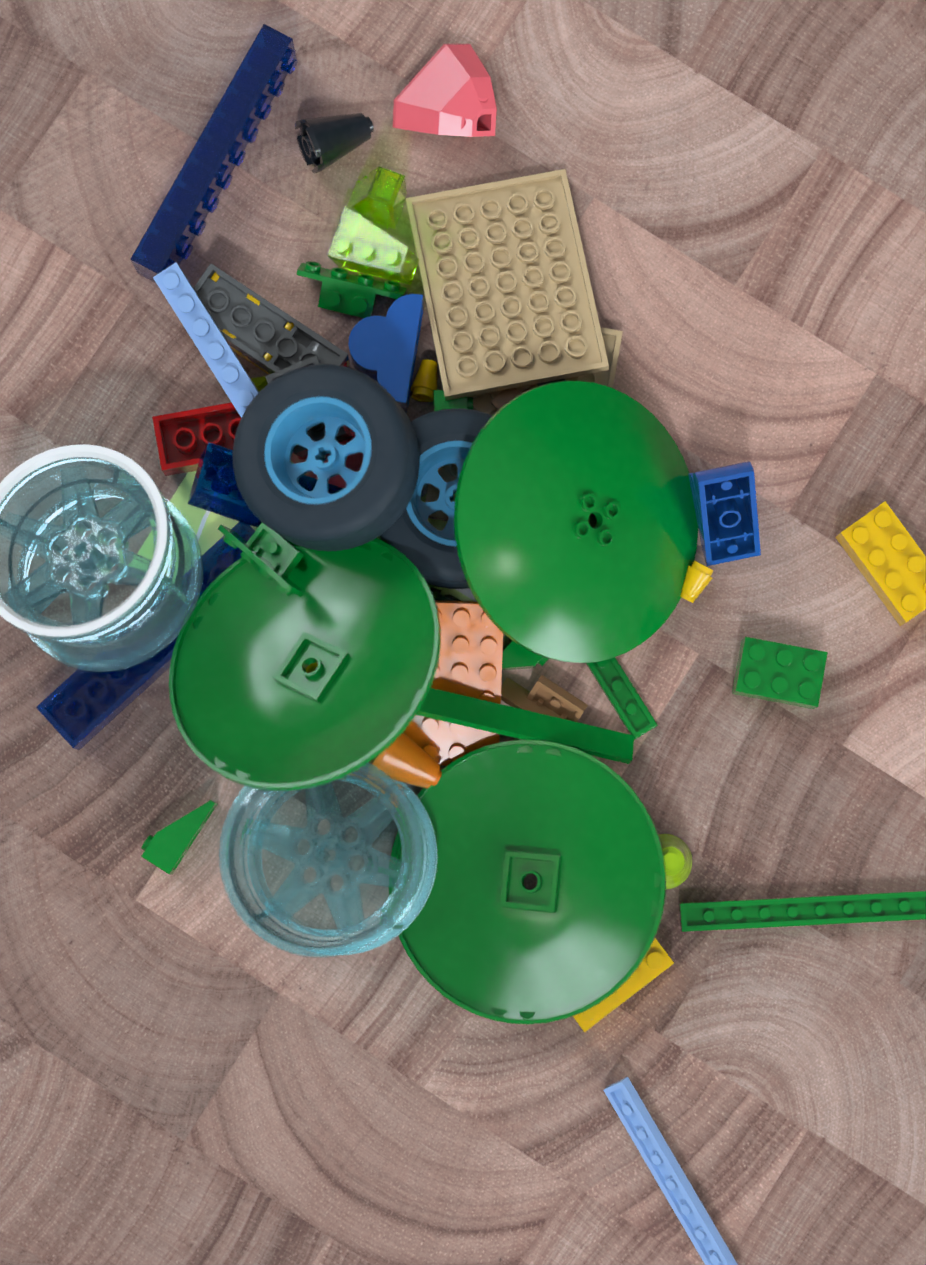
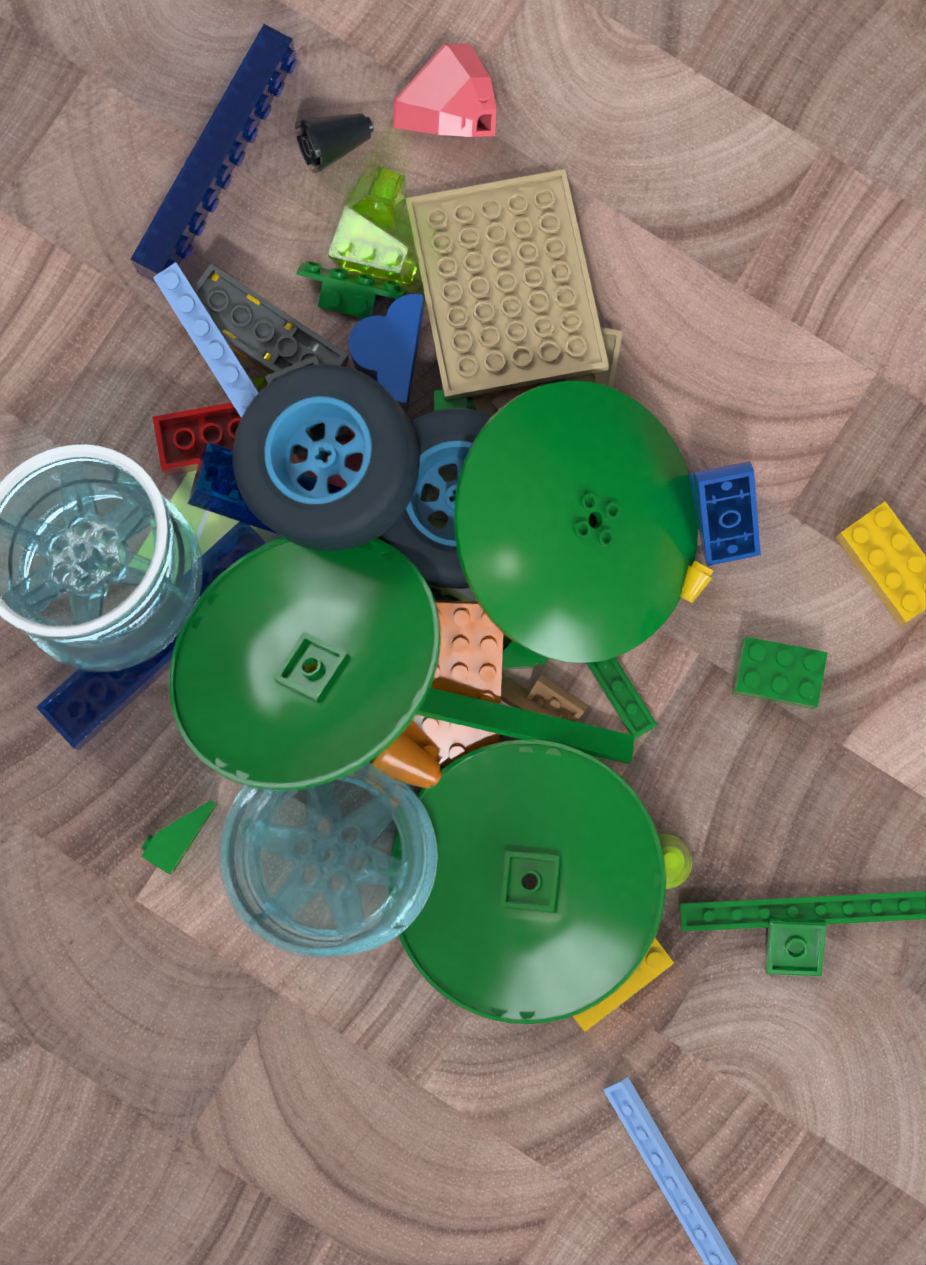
green bracket [218,522,305,597] -> none
yellow cone [410,359,437,402] -> none
none -> green tile [765,918,827,976]

